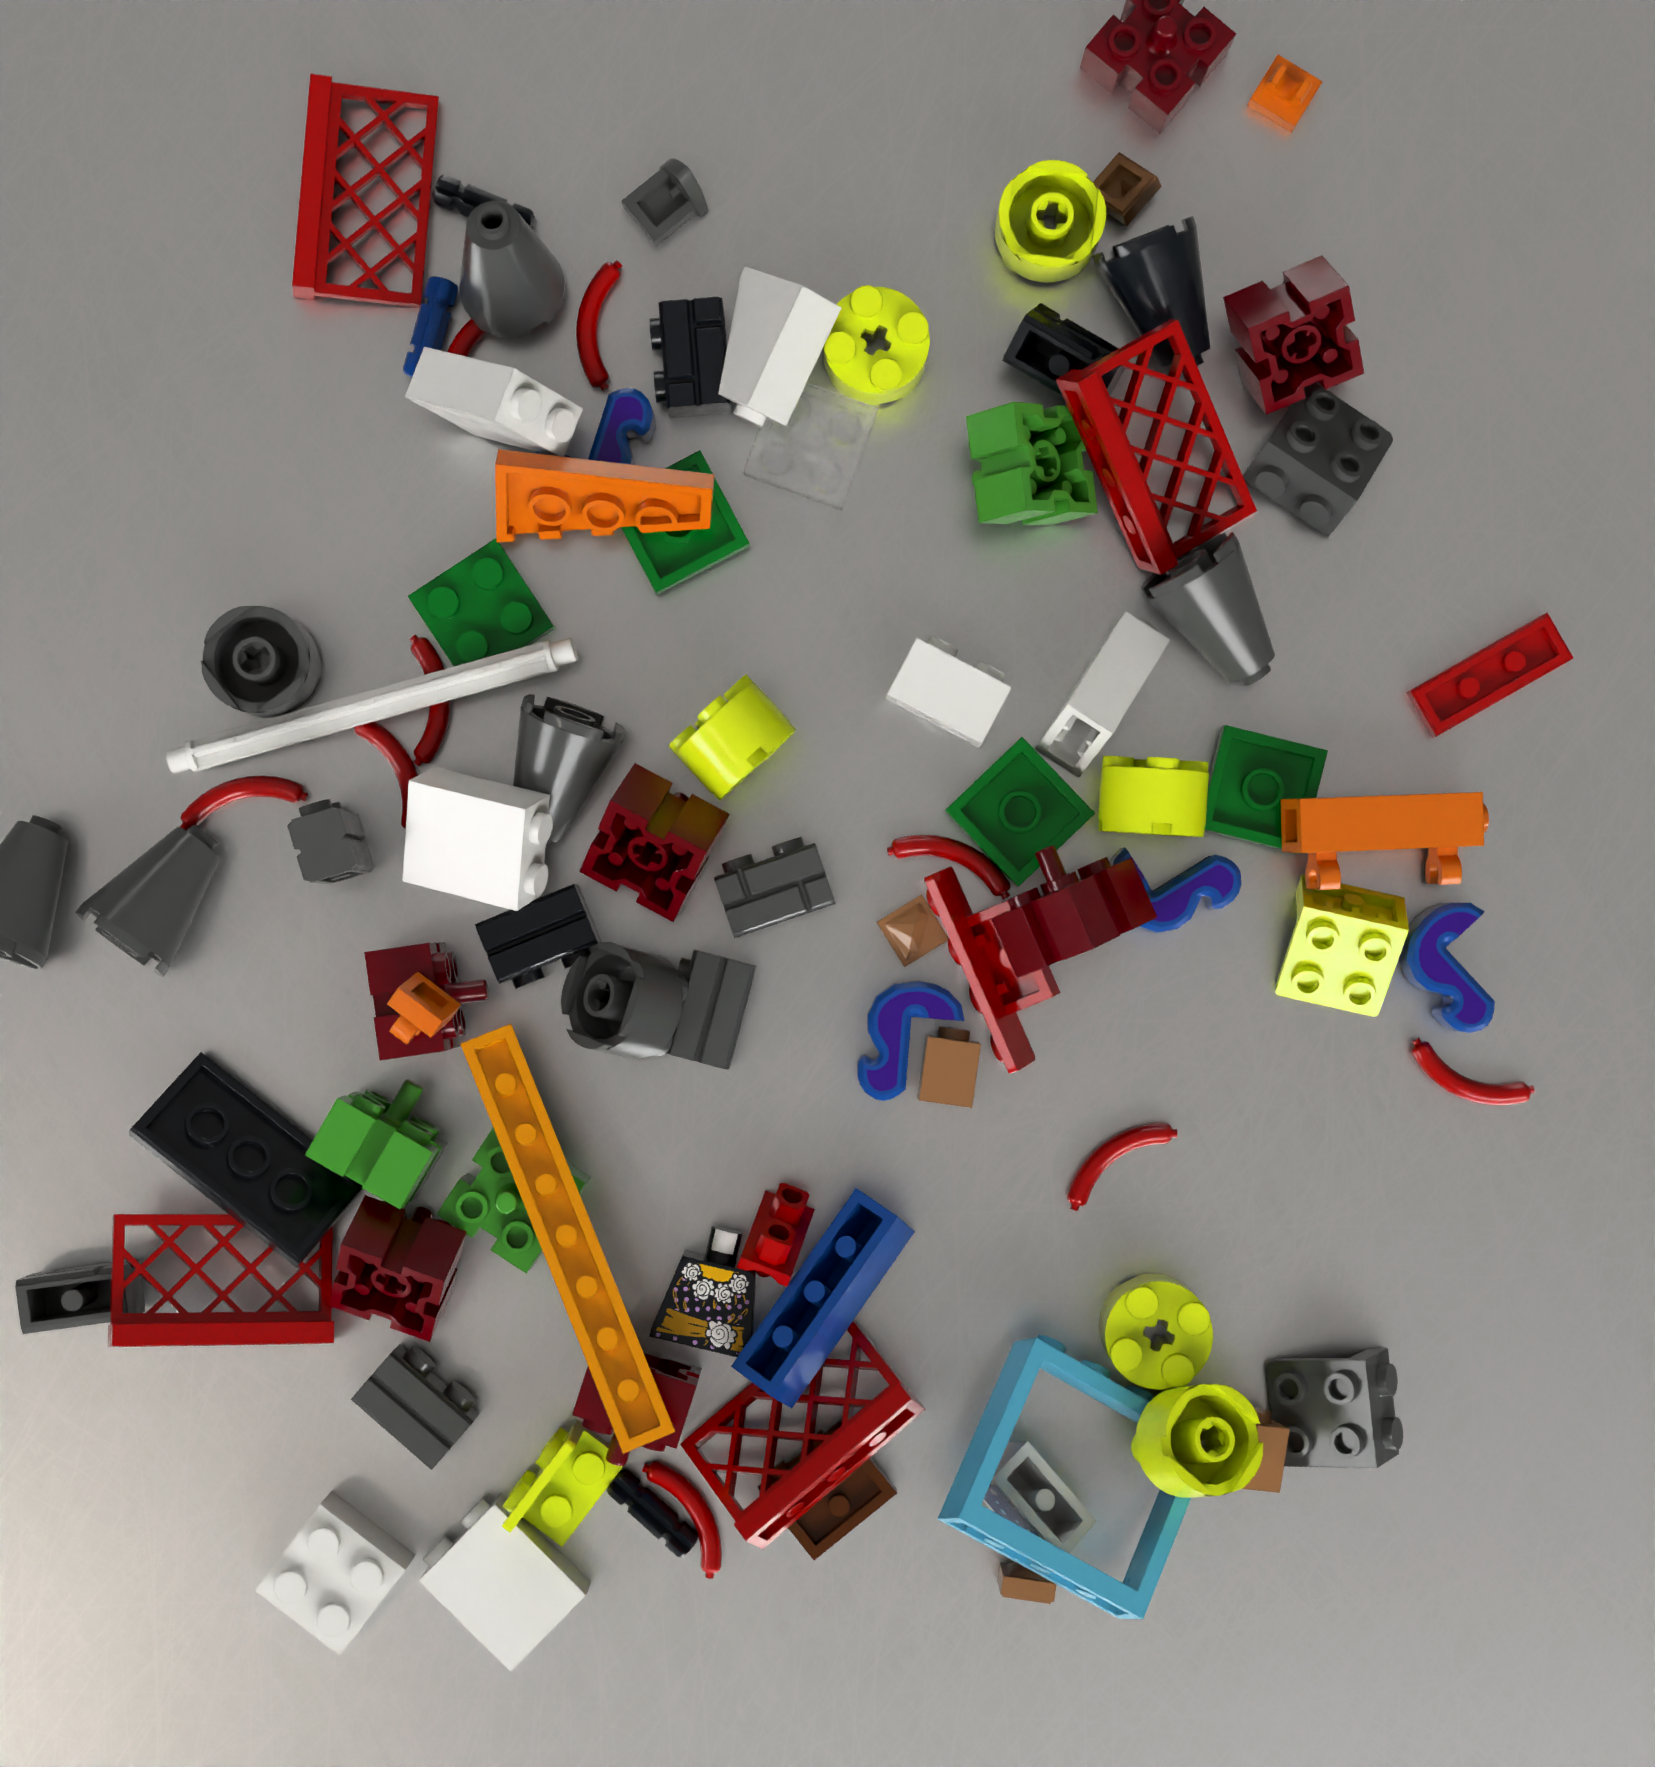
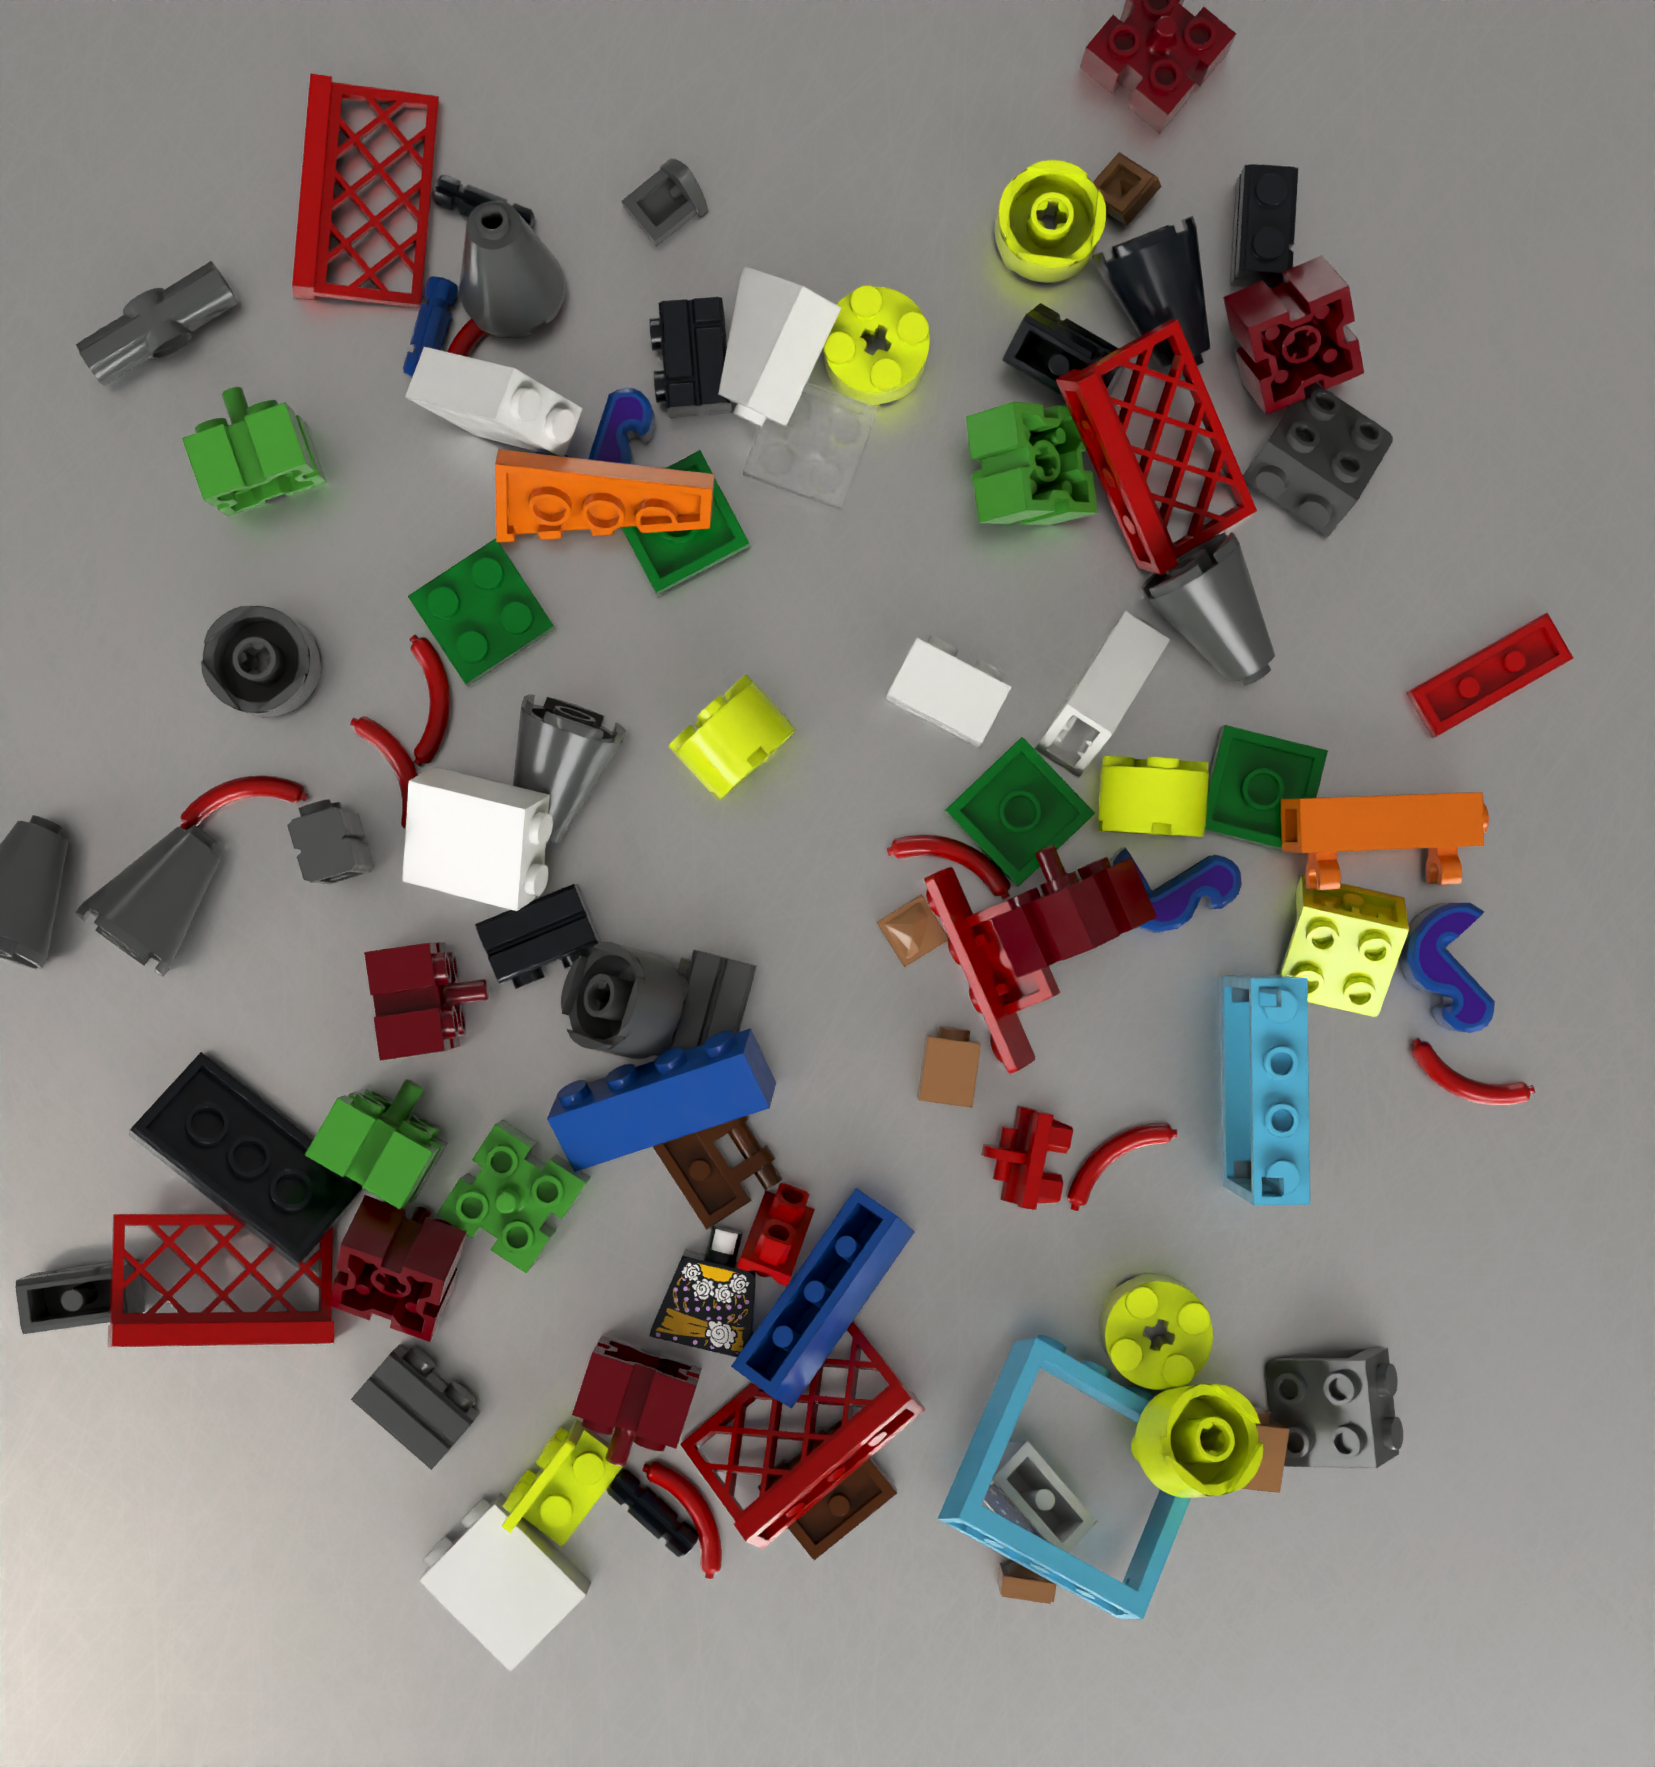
white piece [166,638,578,774] -> none
white brick [254,1491,415,1656] -> none
orange tile [387,972,461,1045] -> none
light orange plate [460,1024,675,1454] -> none
red piece [576,260,622,391] -> none
dark red brick [579,763,730,922] -> none
dark grey brick [714,837,836,938] -> none
animal [857,981,965,1101] -> none
orange tile [1247,54,1323,133] -> none
none -> dark grey piece [76,261,239,386]
none -> bright green brick [182,387,327,517]
none -> blue brick [547,1028,776,1172]
none -> reddish brown plate [653,1115,782,1230]
none -> red hips [981,1106,1073,1210]
none -> medium azure window [1221,975,1310,1205]
none -> black brick [1230,164,1298,288]

